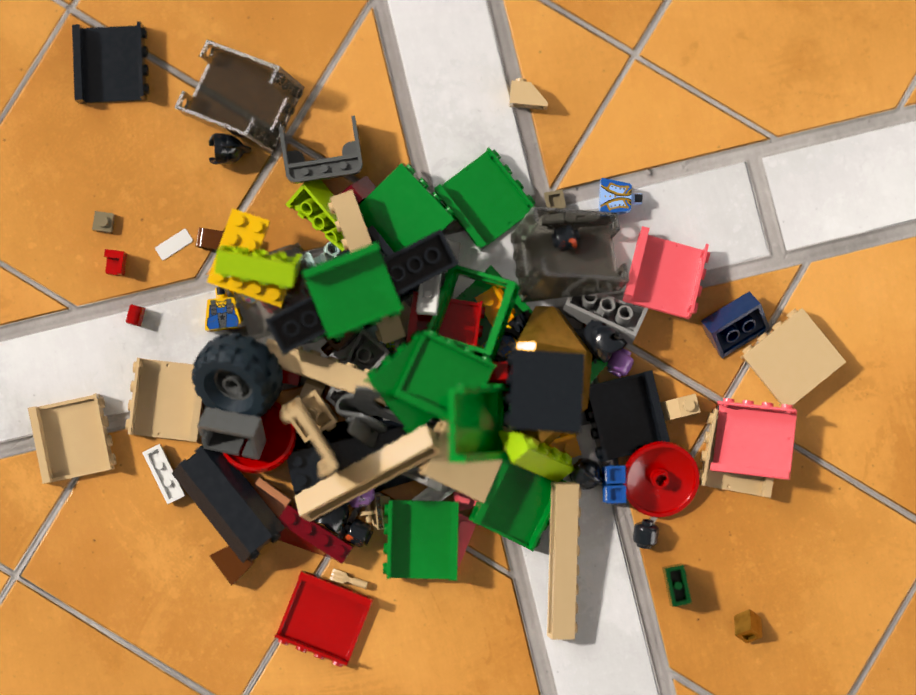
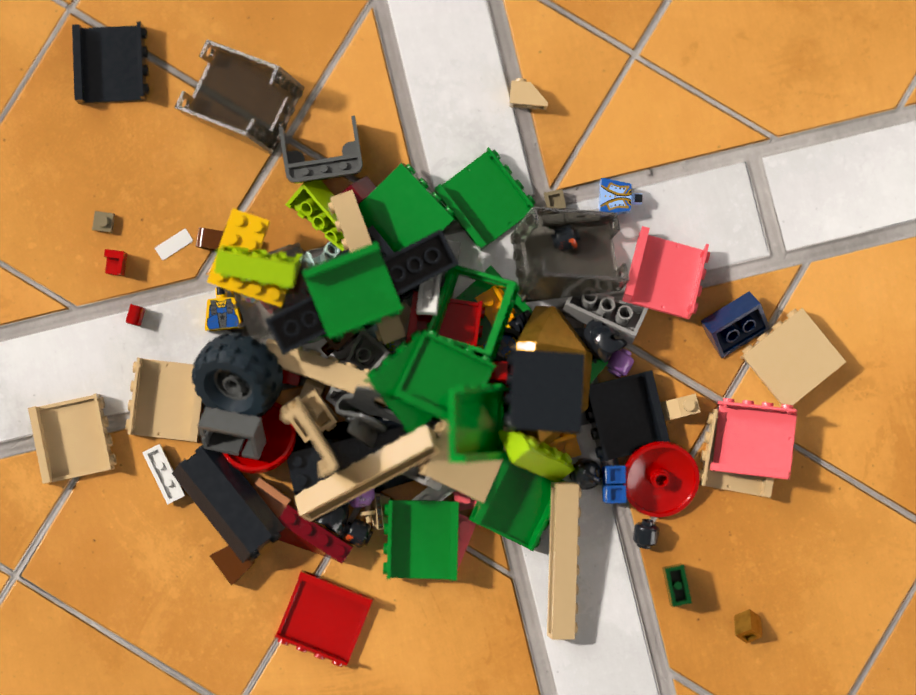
black helmet [209,133,252,165] -> none
tan piece [330,568,368,589] -> none

